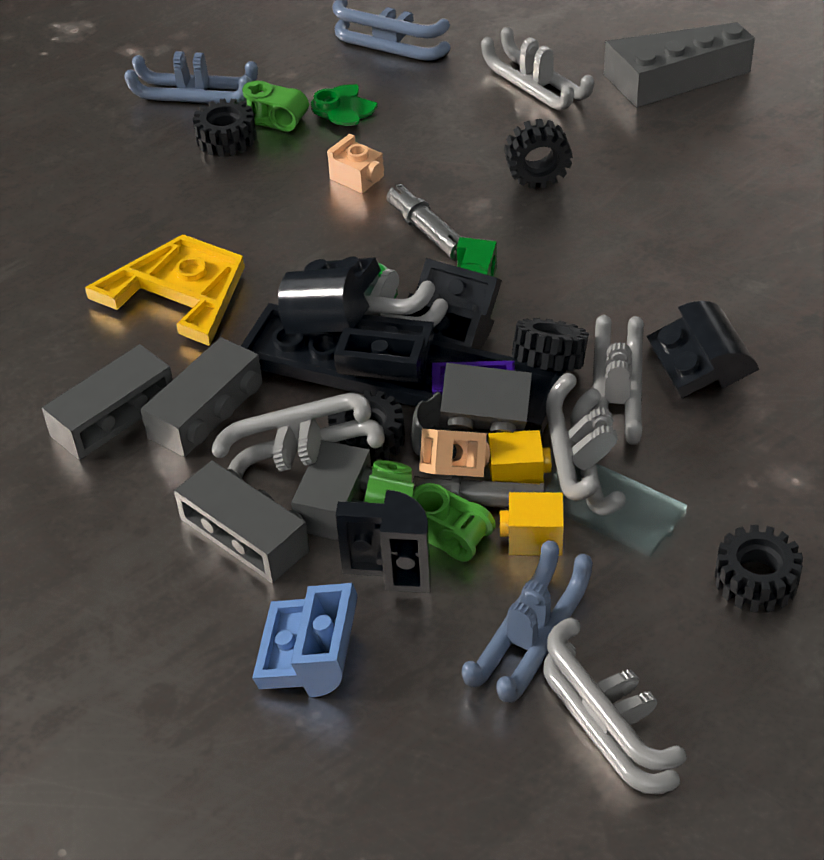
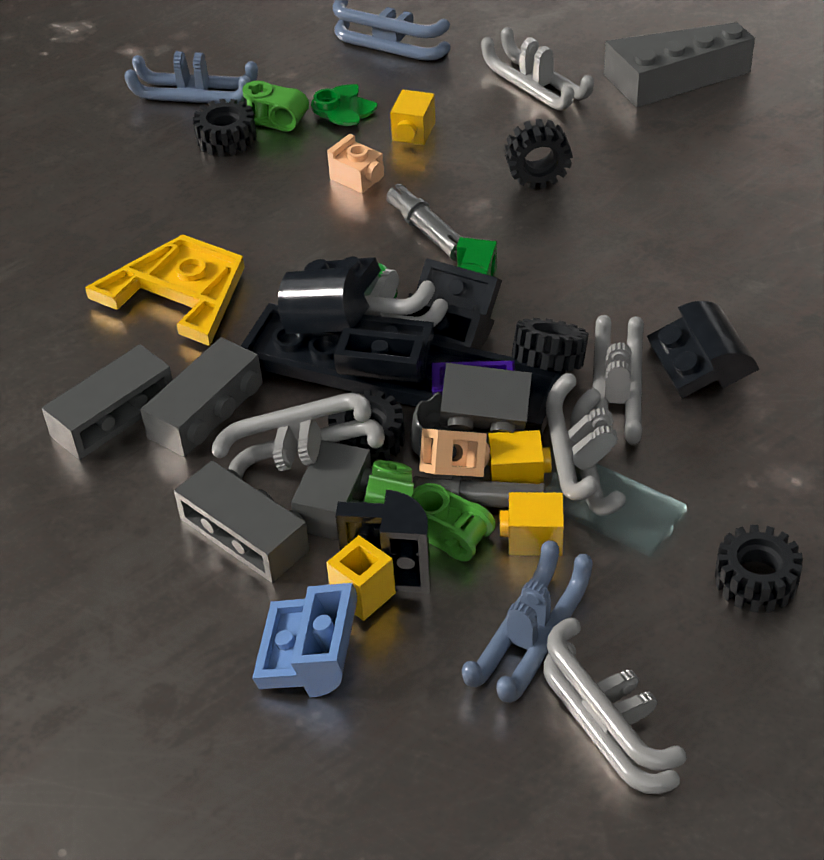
none -> yellow brick [326,535,396,621]
none -> yellow brick [390,89,436,145]

